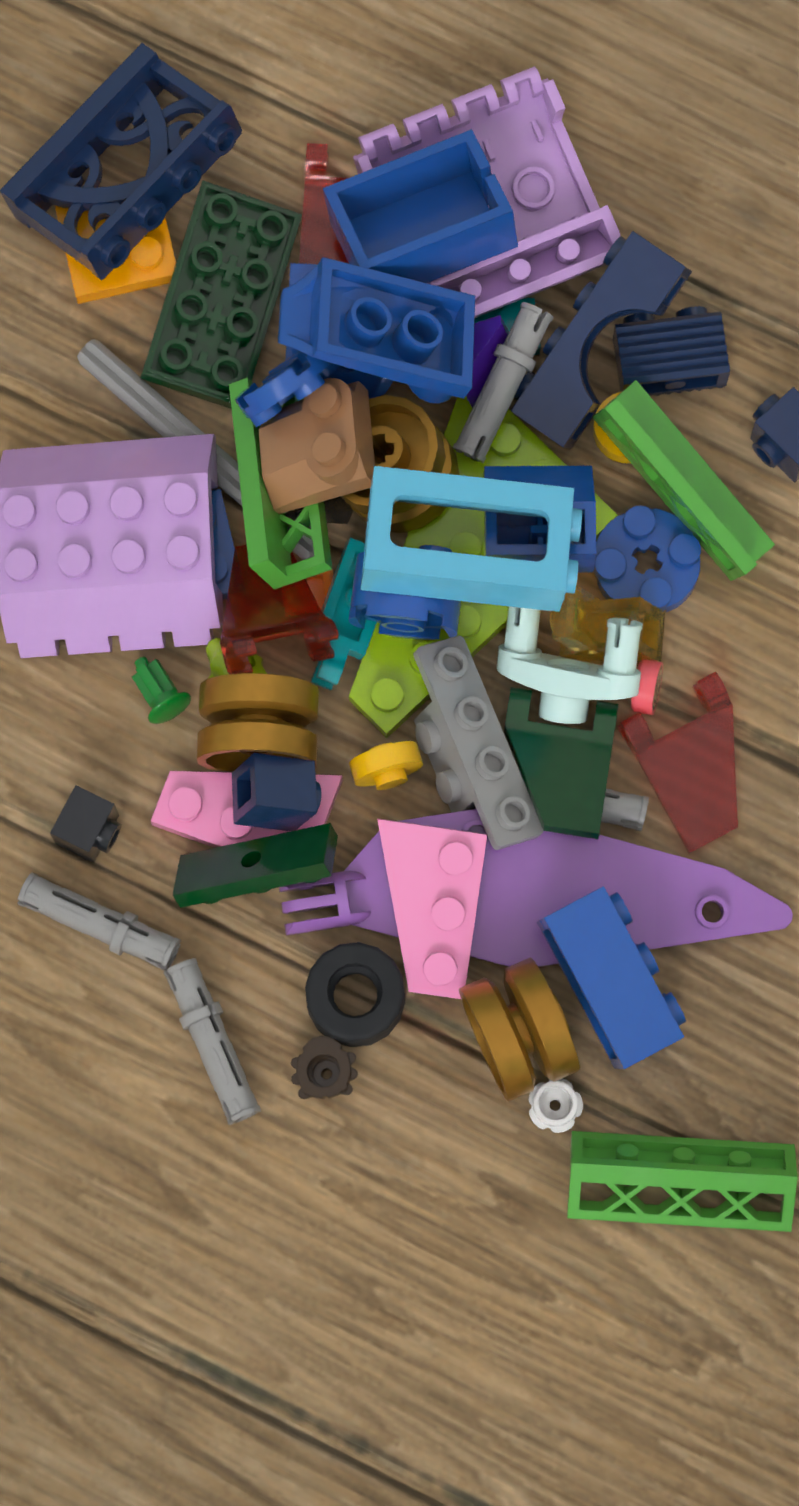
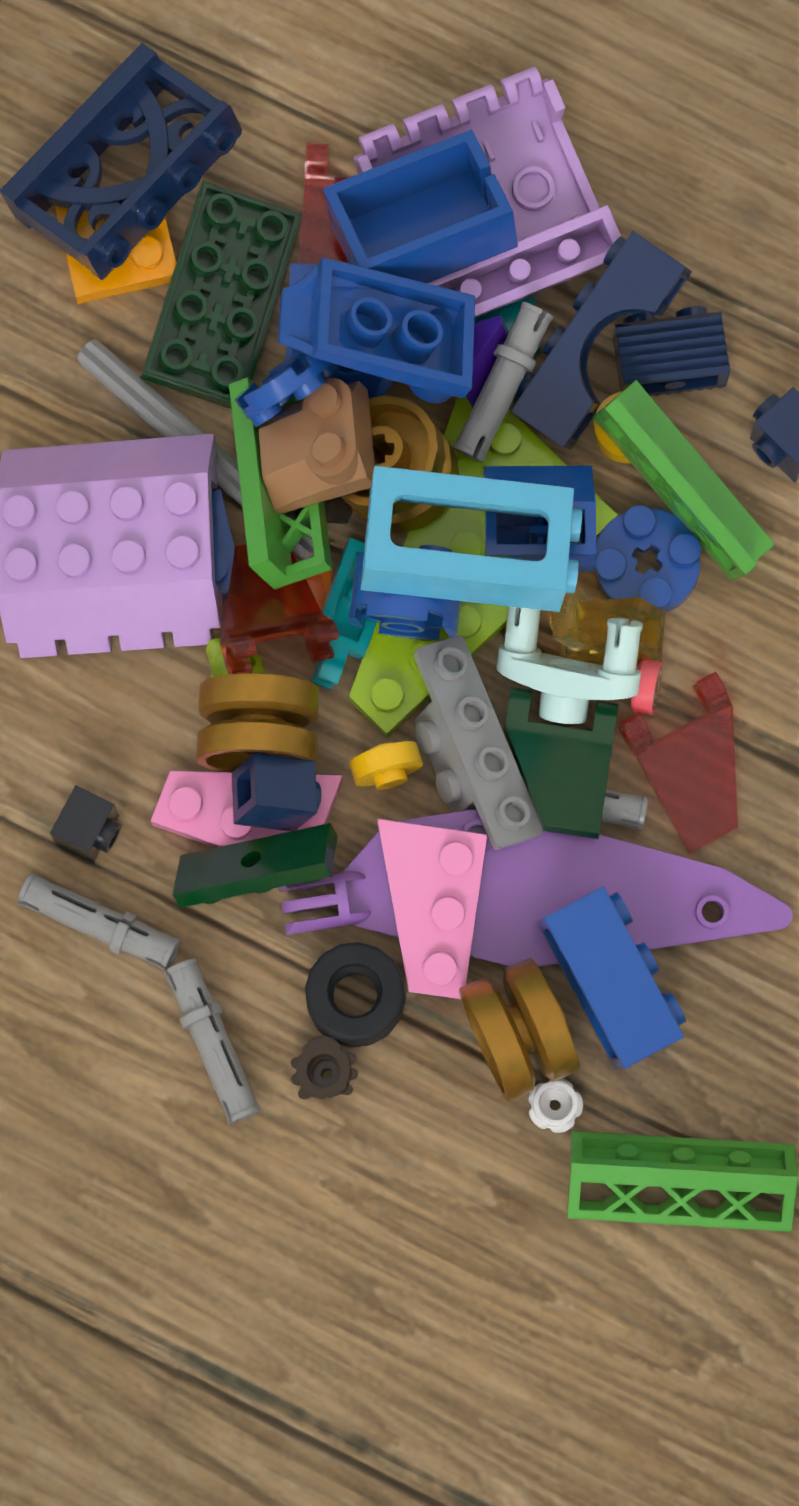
green piece [132,656,191,724] -> none

